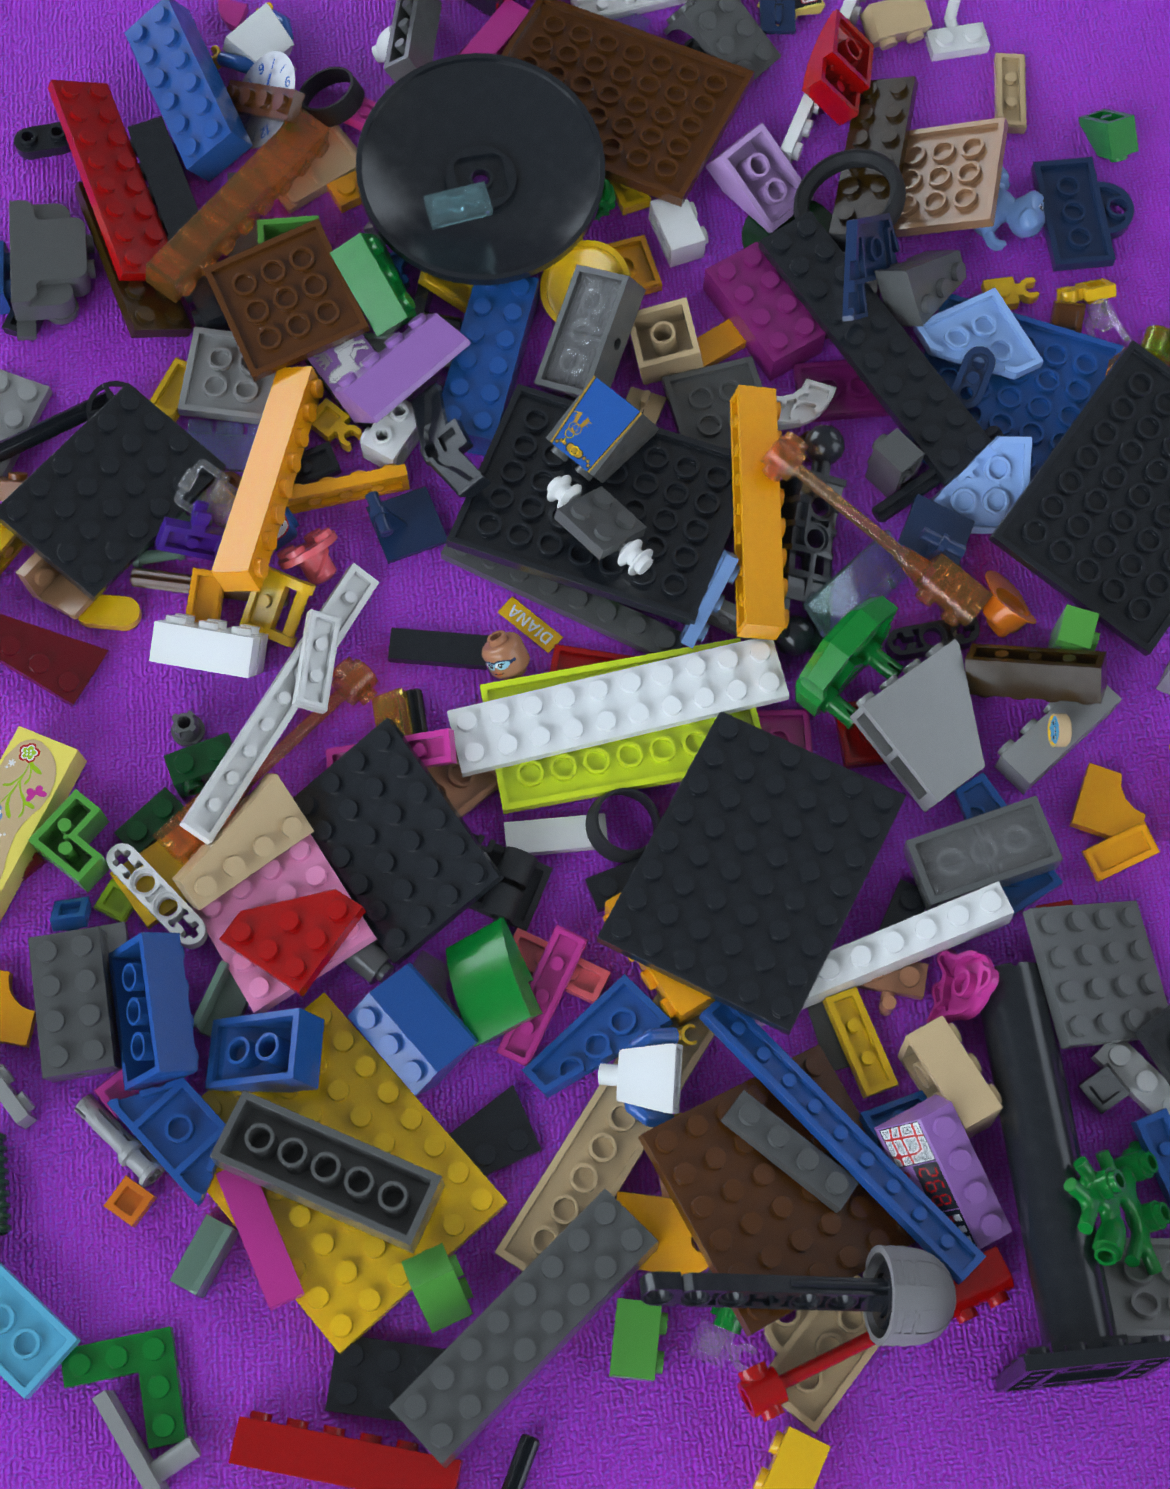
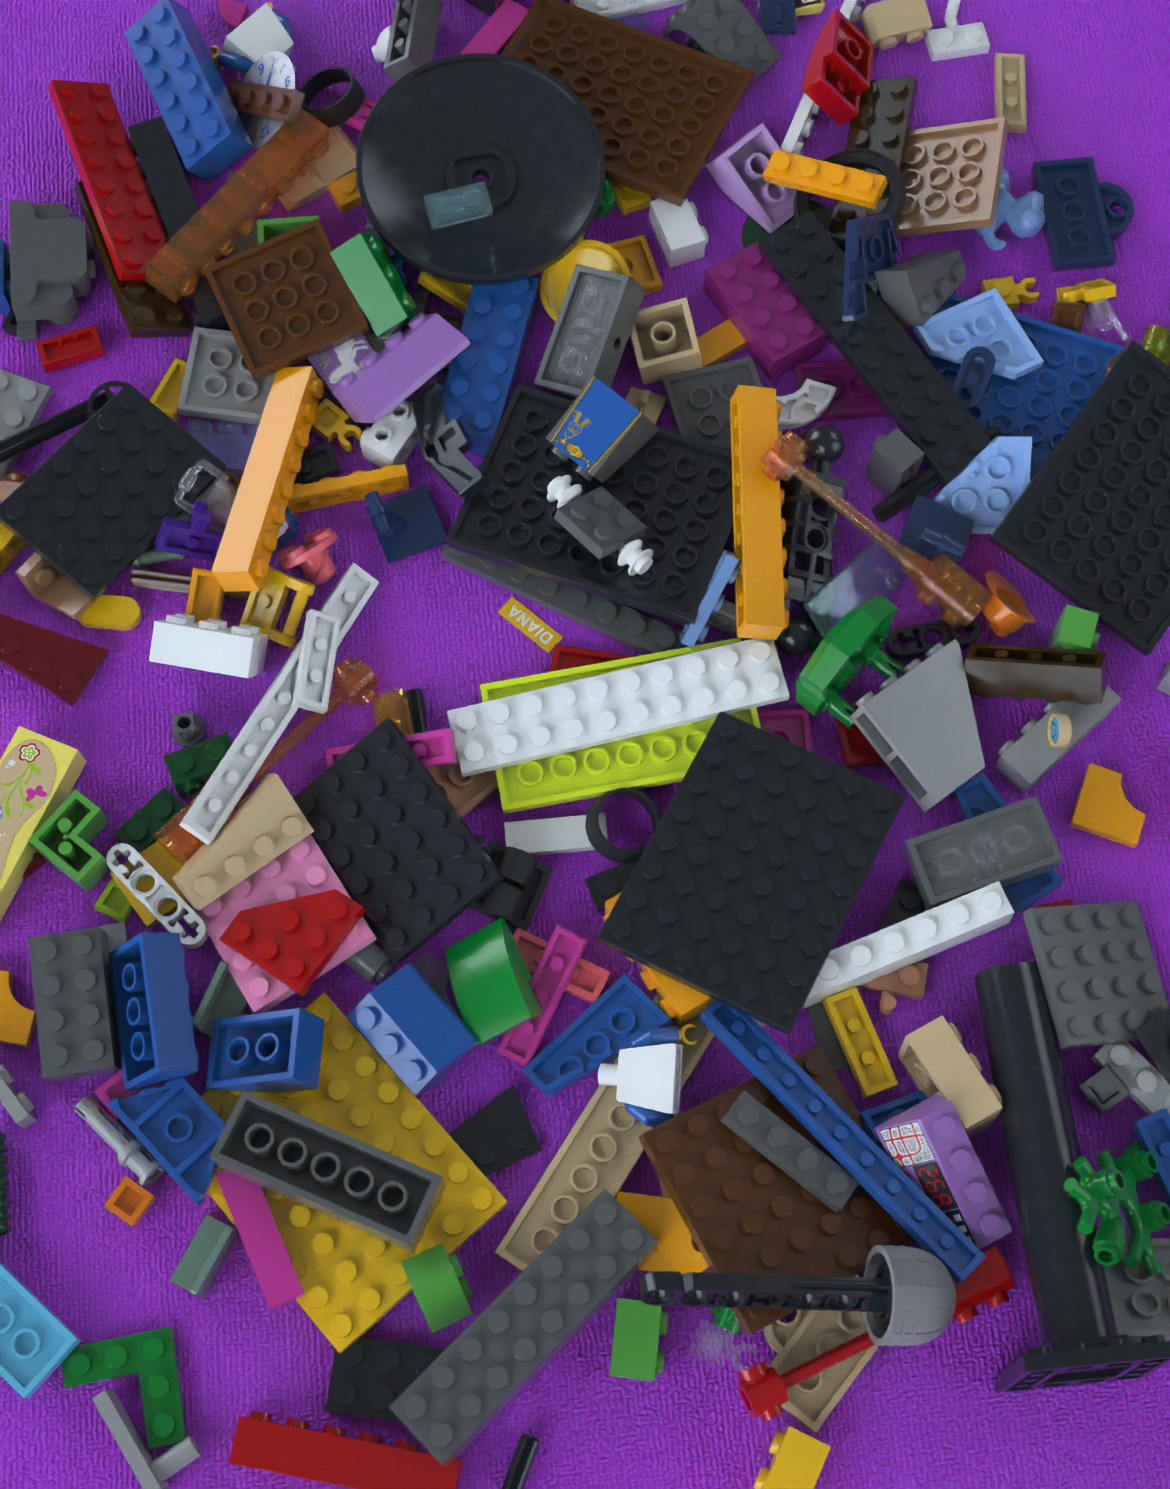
black plate [14,122,71,160] -> none
blue plate [50,896,92,932] -> none
black tile [388,628,489,670] -> none
nougat head [482,630,530,680] -> none
dark pink tile [927,948,999,1024] -> none
green slope [1078,109,1139,162] -> none
light orange tile [1081,821,1160,882] -> none
none -> red plate [36,324,106,374]
none -> light orange plate [763,149,888,209]

